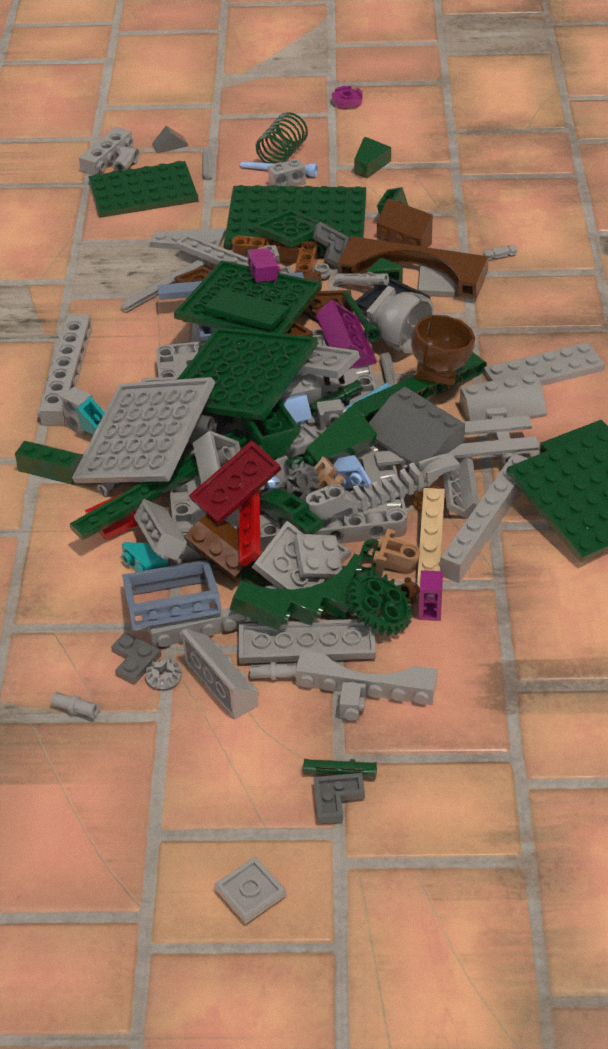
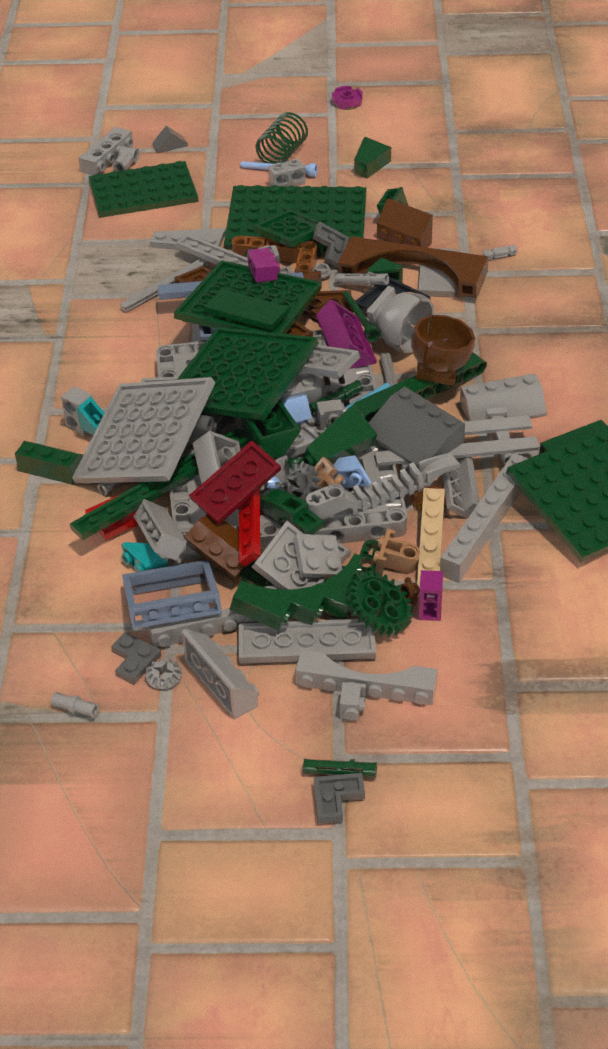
light grey brick [38,314,92,426] -> none
light grey axle [203,147,212,179] -> none
light grey plate [214,857,287,924] -> none
light grey pin [250,662,297,680] -> none
light grey plate [484,342,605,386] -> none

